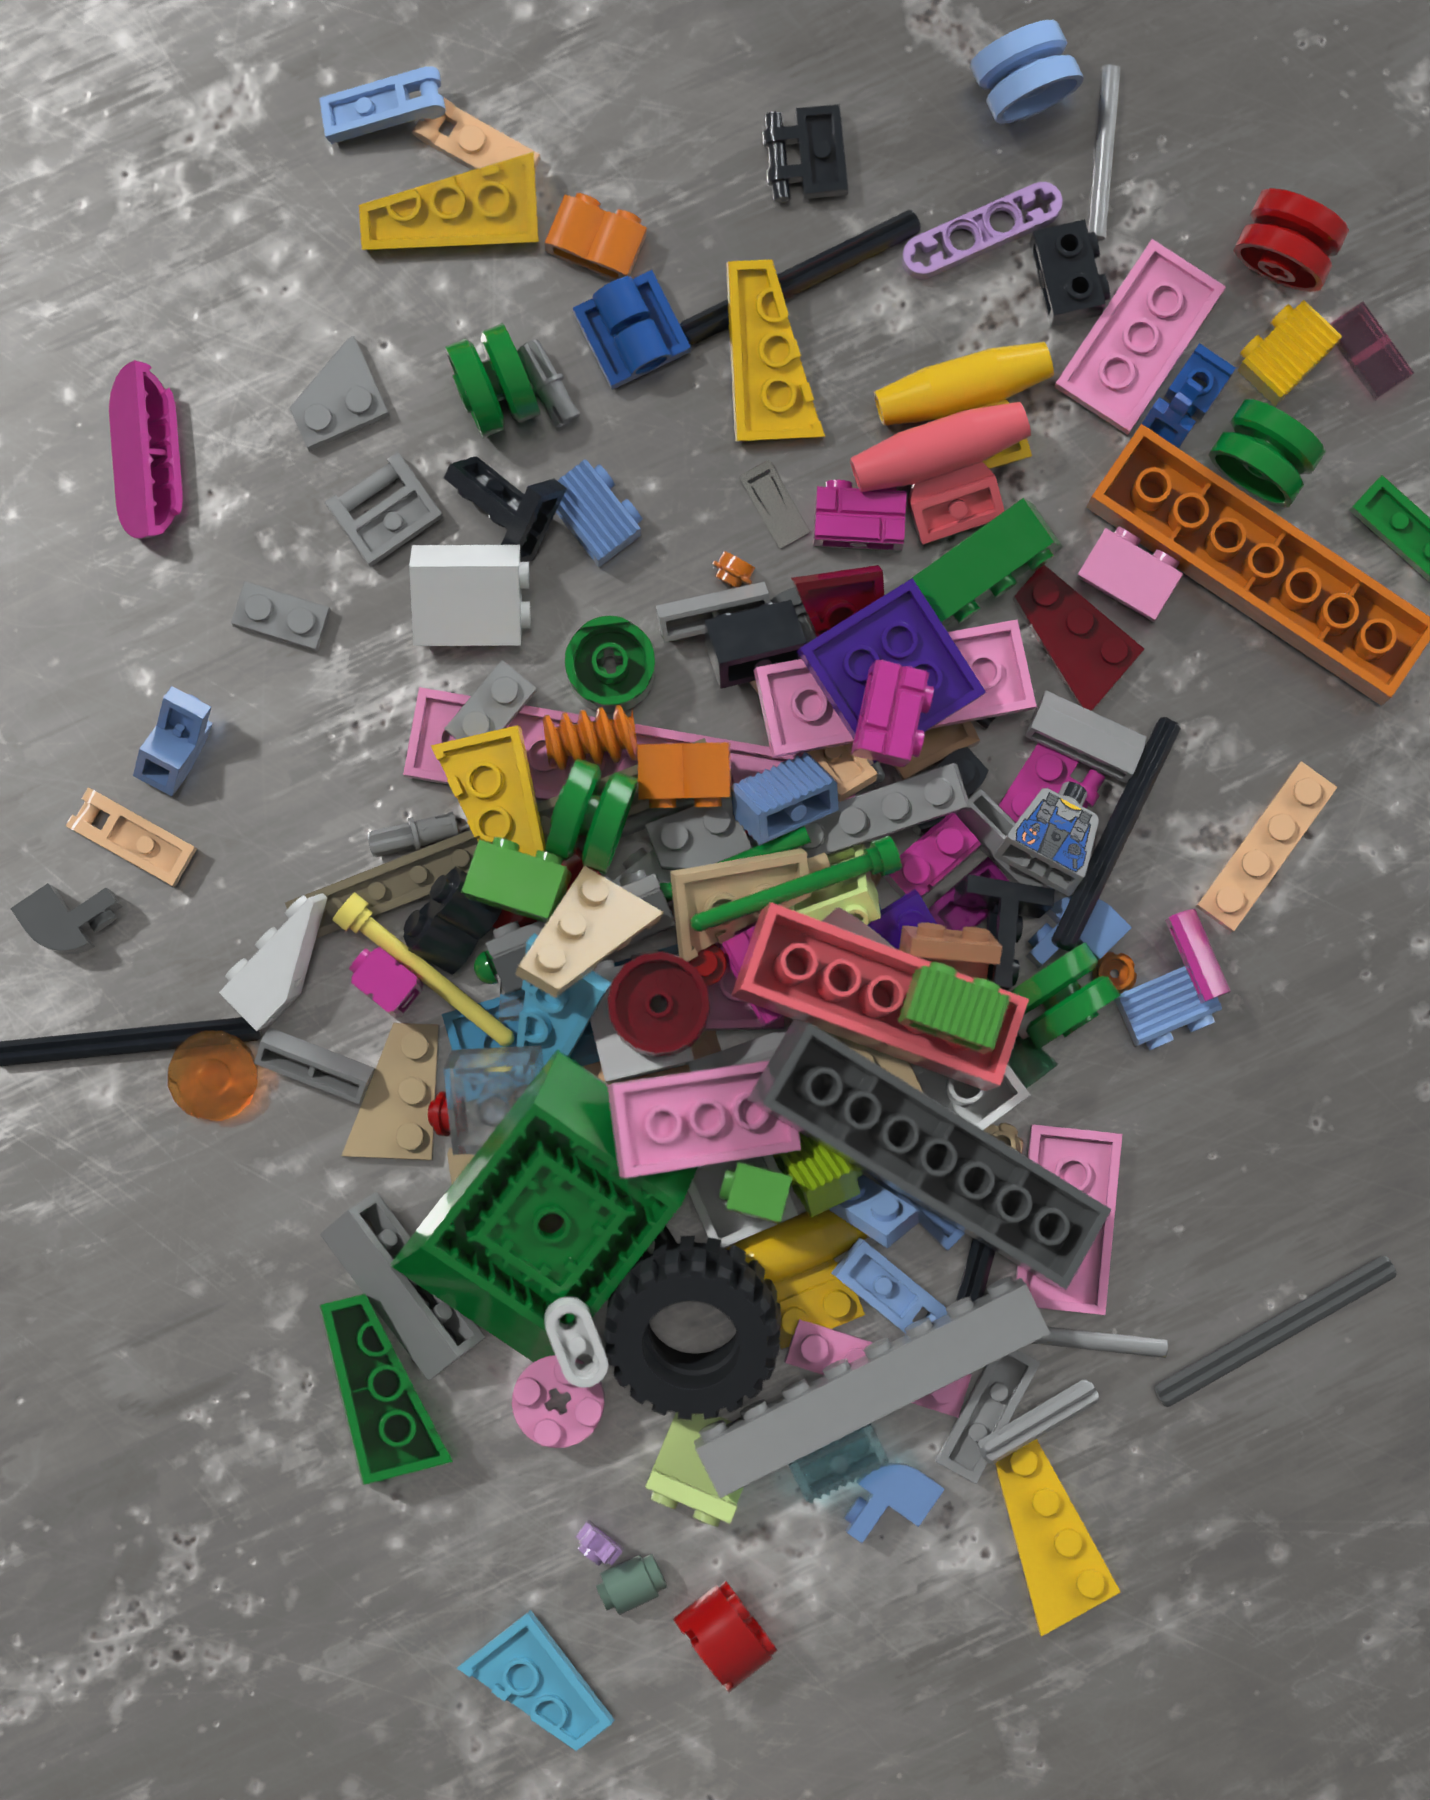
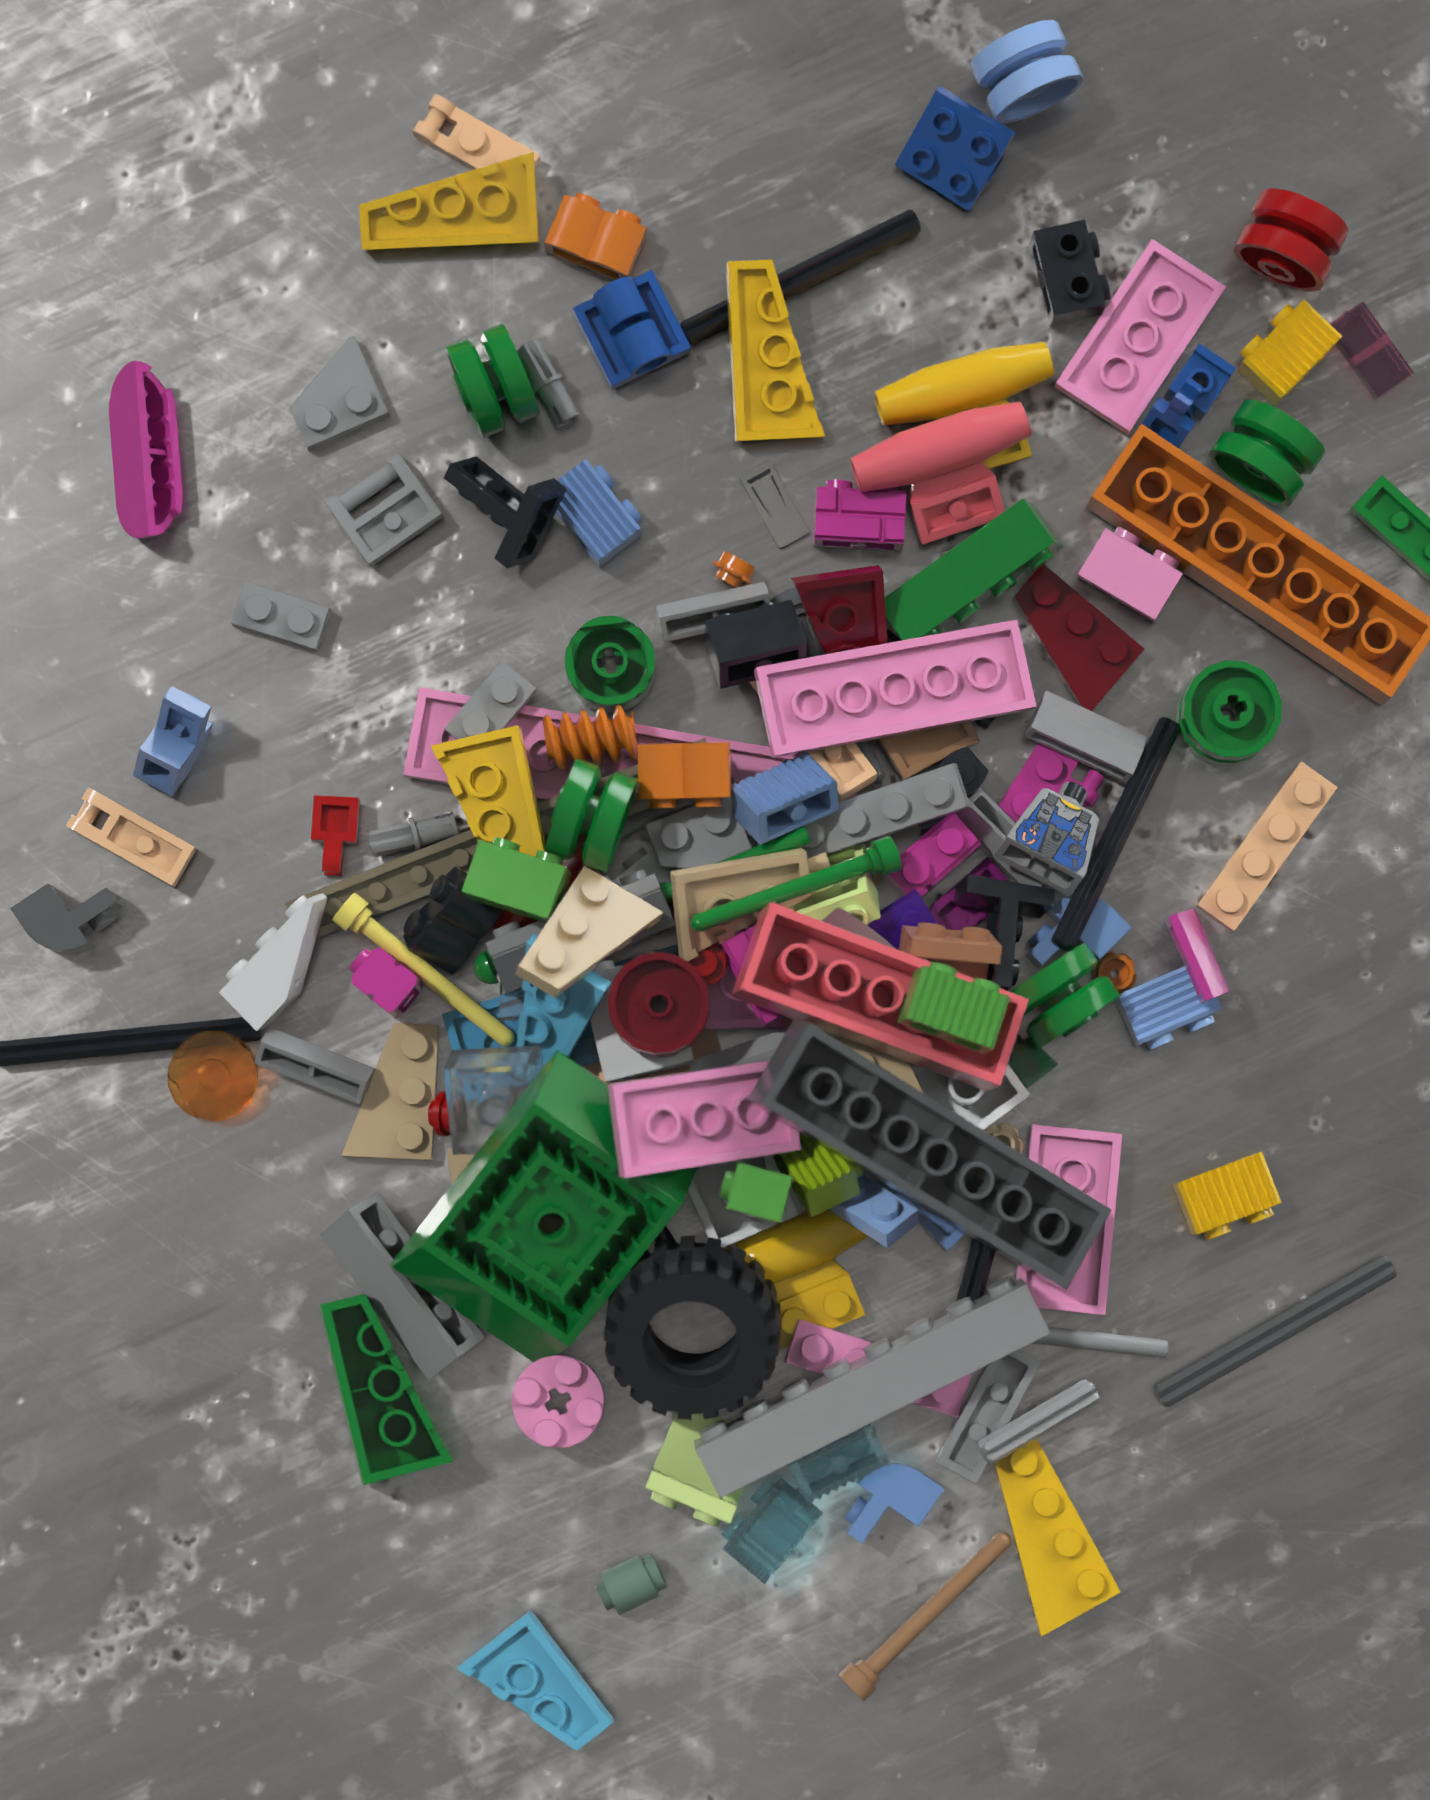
light blue plate [319,66,446,144] -> none
white brick [409,545,531,646] -> none
white plate [544,1297,608,1388] -> none
lavender plate [576,1520,624,1566] -> none
red brick [673,1581,778,1693] -> none
black plate [762,104,848,202] -> none
dark purple plate [797,578,986,766] -> none
light blue plate [831,1238,948,1335] -> none
dark pink brick [851,660,934,767] -> none
lavender beam [902,182,1063,280] -> none
light grey bar [1089,65,1120,240] -> none
none -> red plate [311,795,360,877]
none -> clear light blue brick [721,1476,823,1584]
none -> medium nougat piece [838,1532,1011,1702]
none -> blue plate [894,86,1015,211]
none -> yellow brick [1173,1152,1282,1240]
none -> green wheel [1176,660,1282,766]

